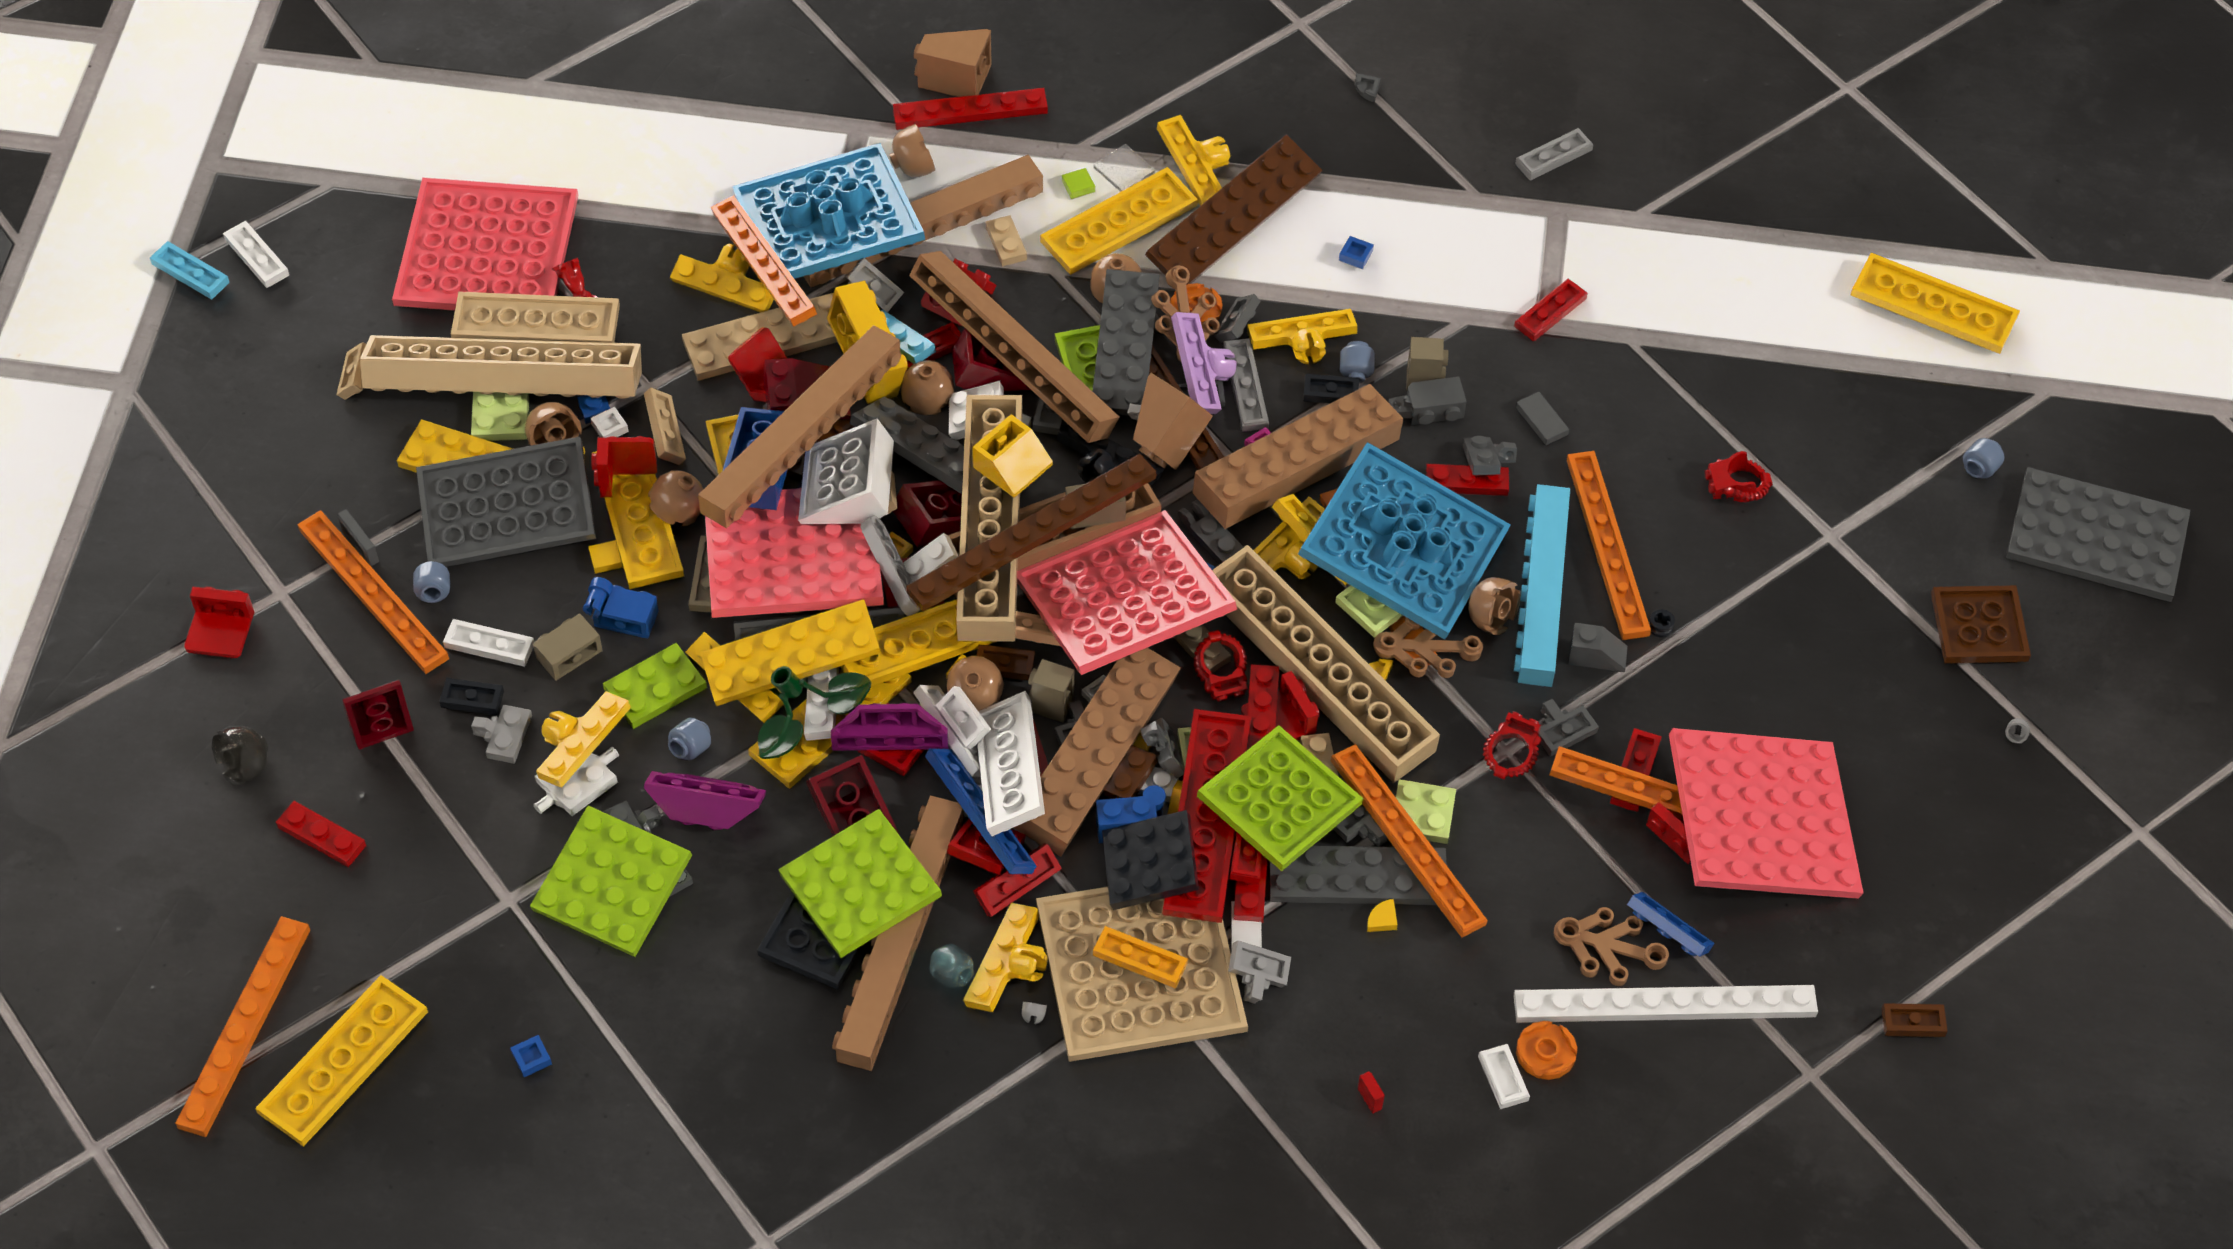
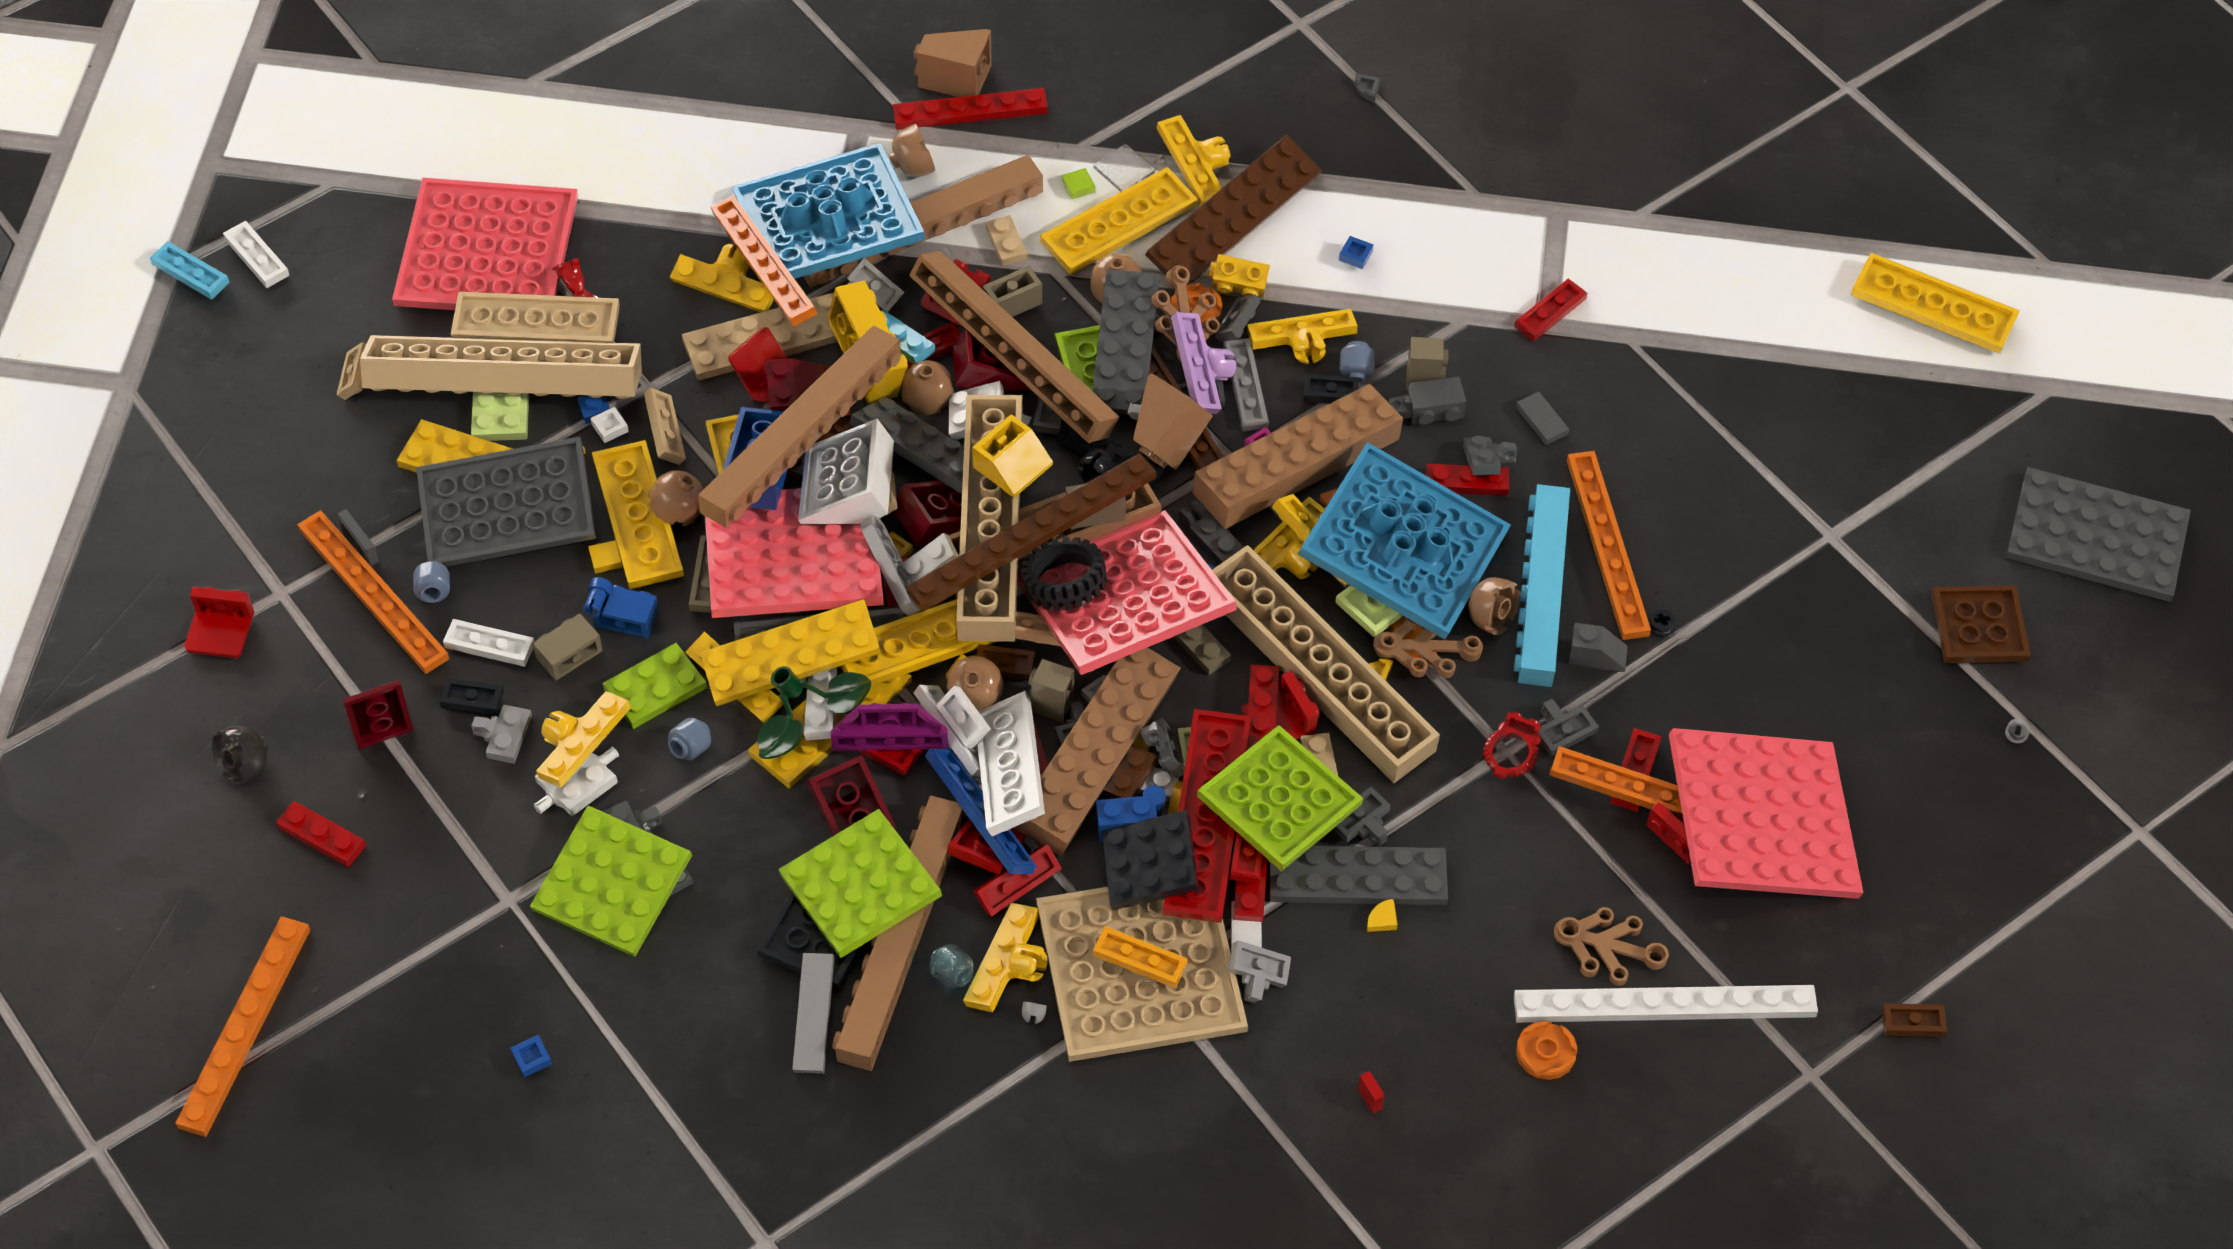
yellow plate [255,975,428,1147] -> none
medium nougat cylinder [525,402,582,446] -> none
red bracket [591,436,657,497] -> none
magenta wedge [644,771,766,830] -> none
red piece [1193,630,1248,702] -> none
orange tile [1330,744,1488,938] -> none
yellowish green plate [1396,779,1456,844] -> none
white tile [1478,1044,1530,1109] -> none
light grey tile [1515,128,1593,181] -> none
blue plate [1627,892,1715,957] -> none
red piece [1705,451,1773,502] -> none
sand blue head [1963,438,2005,479] -> none
none -> light grey tile [792,953,834,1074]
none -> dark tan brick [983,266,1042,317]
none -> black tyre [1021,537,1107,611]
none -> yellow brick [1208,254,1270,298]

